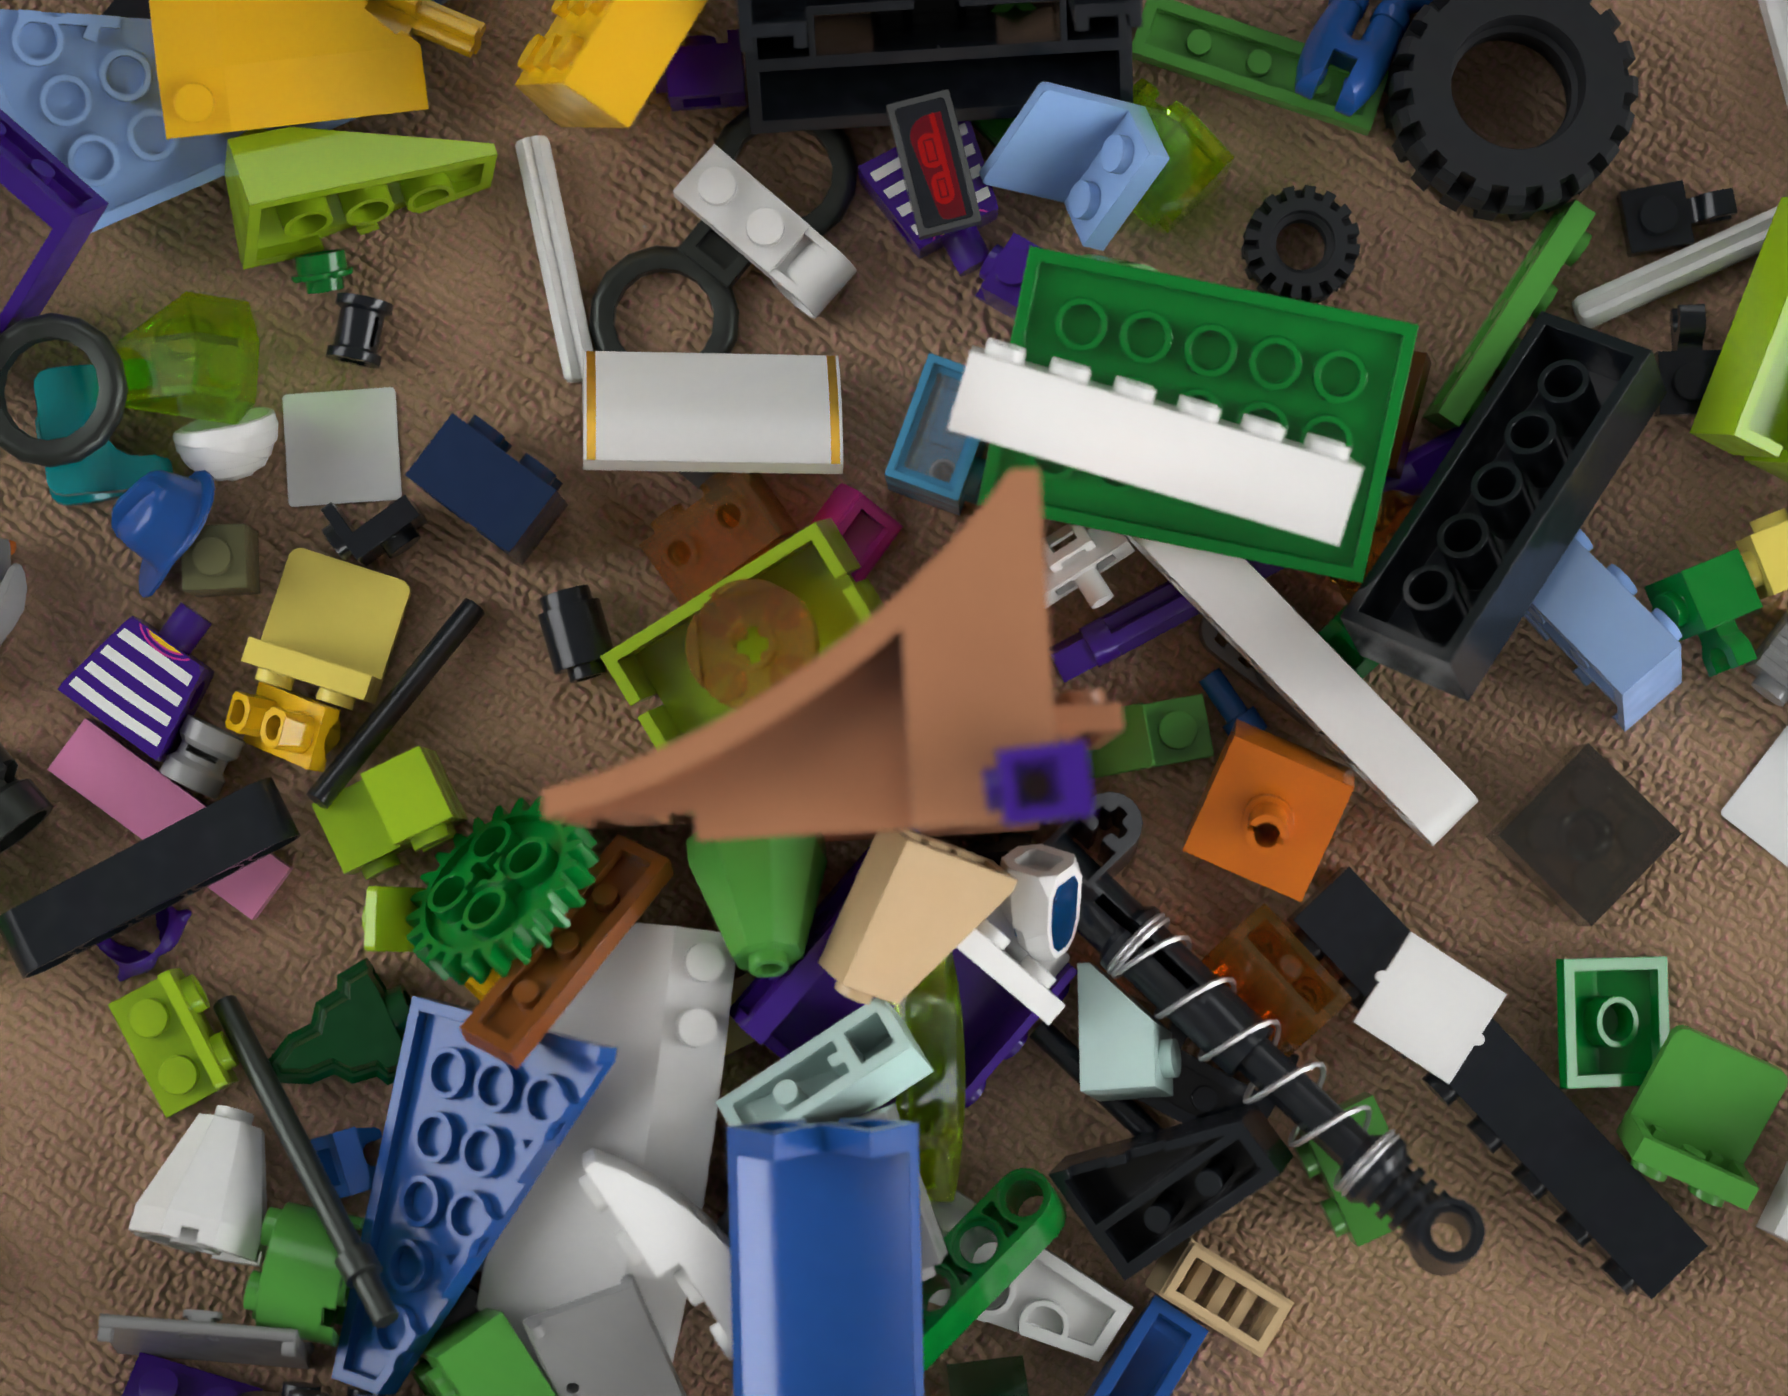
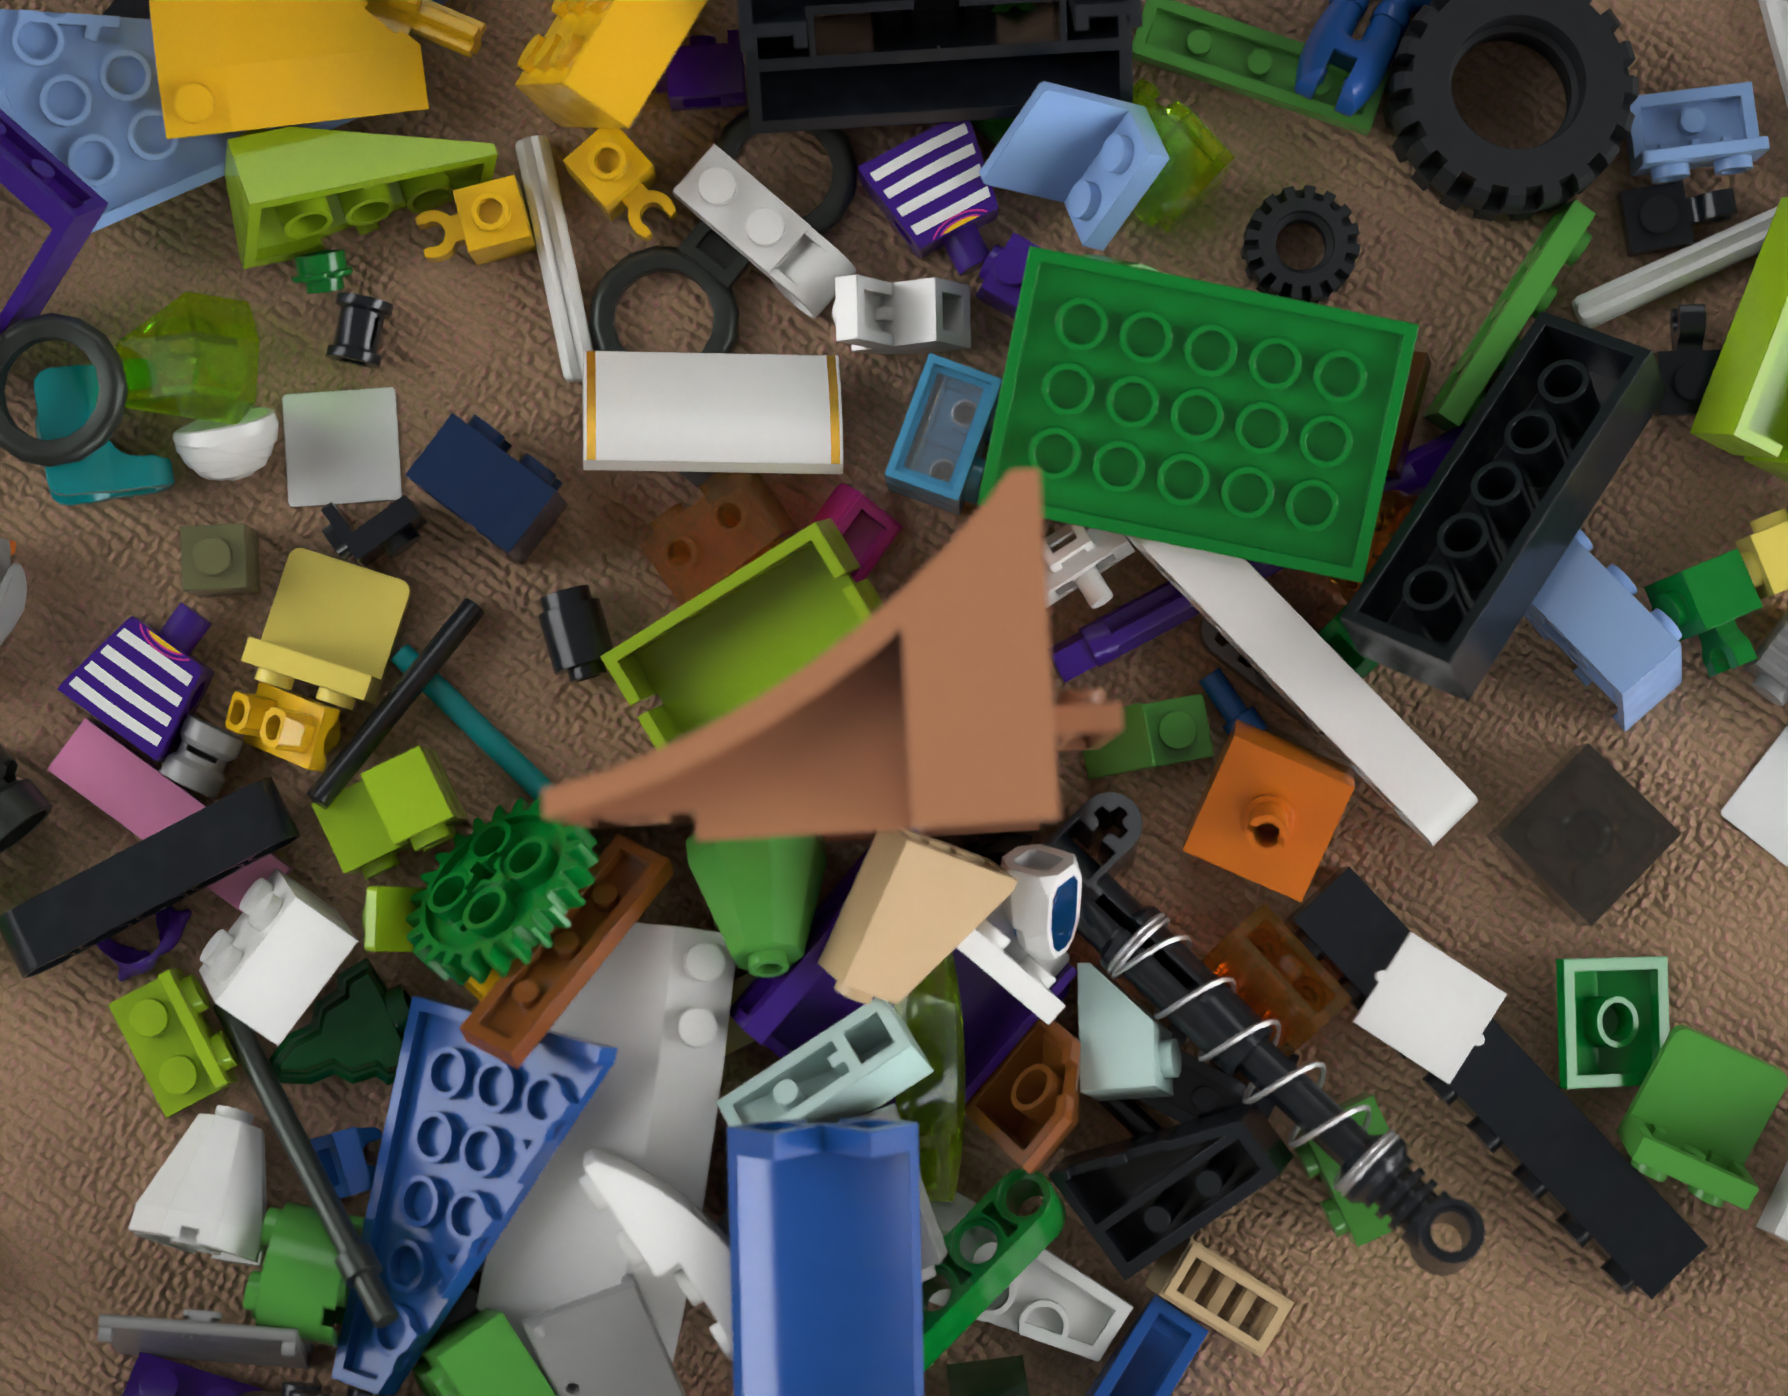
blue piece [111,470,215,598] -> none
clear orange plate [686,579,820,709] -> none
slope [886,89,982,240] -> none
white brick [947,337,1363,546] -> none
dark purple brick [982,740,1095,826] -> none
none -> white brick [199,868,358,1046]
none -> teal bar [391,643,555,800]
none -> yellow brick [415,175,537,265]
none -> yellow brick [563,128,678,242]
none -> white brick [832,274,971,354]
none -> dark orange slope [961,1018,1081,1174]
none -> light blue bracket [1626,81,1770,183]

